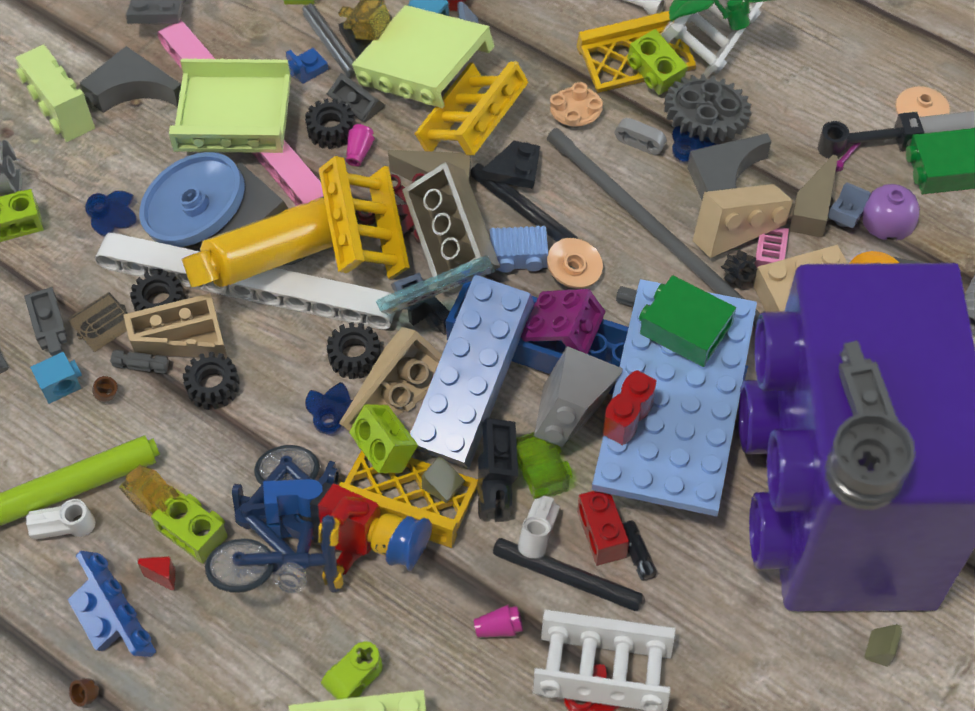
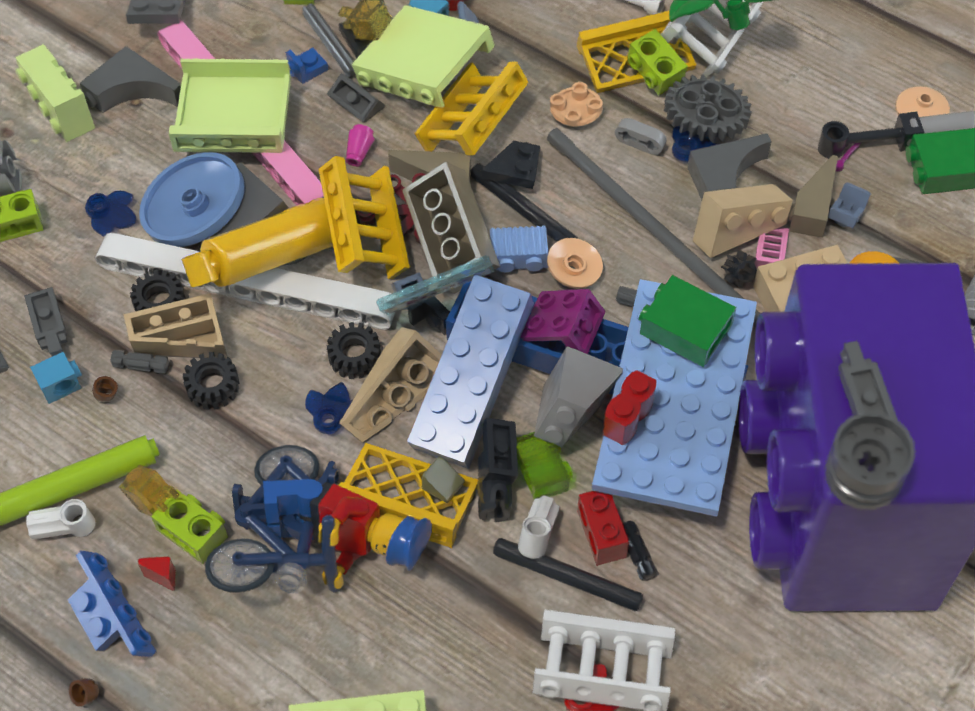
clear smoke piece [67,292,127,352] -> none
black tyre [305,98,355,149] -> none
lime piece [321,641,383,700] -> none
lime brick [349,404,418,474] -> none
dark pink cone [474,604,523,638] -> none
medium lavender cylinder [862,184,920,240] -> none
olive slope [865,624,902,667] -> none

